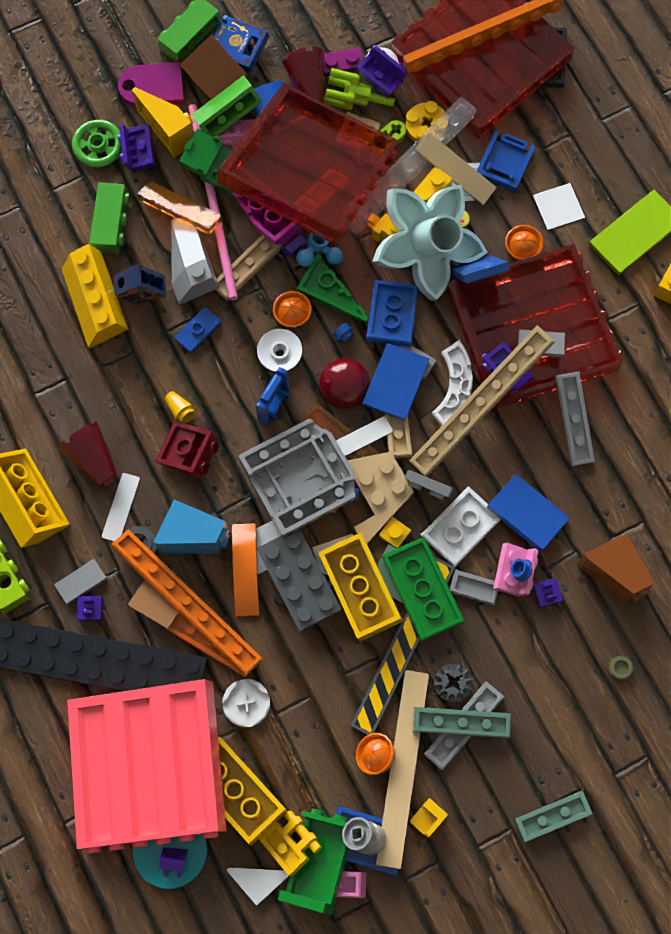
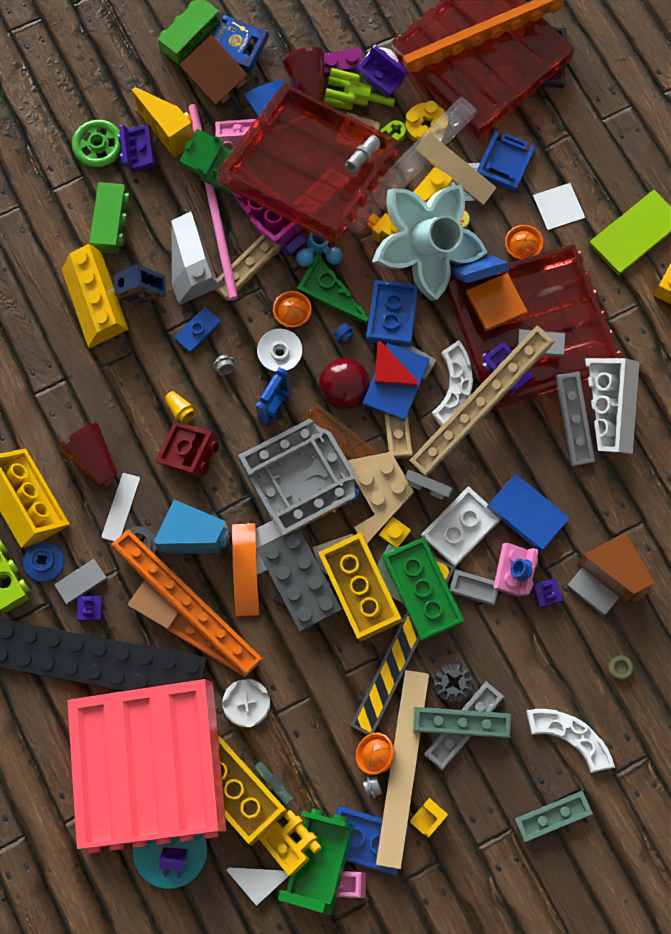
magenta tile [118,61,184,107] -> none
clear orange tile [137,181,222,234] -> none
bright green brick [192,75,263,137] -> none
white sticker [336,416,393,456] -> none
light grey wheel [342,817,386,856] -> none
none -> blue piece [23,542,65,583]
none -> light grey plate [213,355,235,376]
none -> clear light blue bar [254,761,293,804]
none -> light grey pin [345,135,380,173]
none -> light grey plate [363,775,383,799]
none -> red tile [375,341,418,386]
none -> orange tile [466,273,527,331]
none -> white tile [526,709,615,773]
none -> light grey tile [567,567,619,616]
none -> white wedge [585,358,639,454]

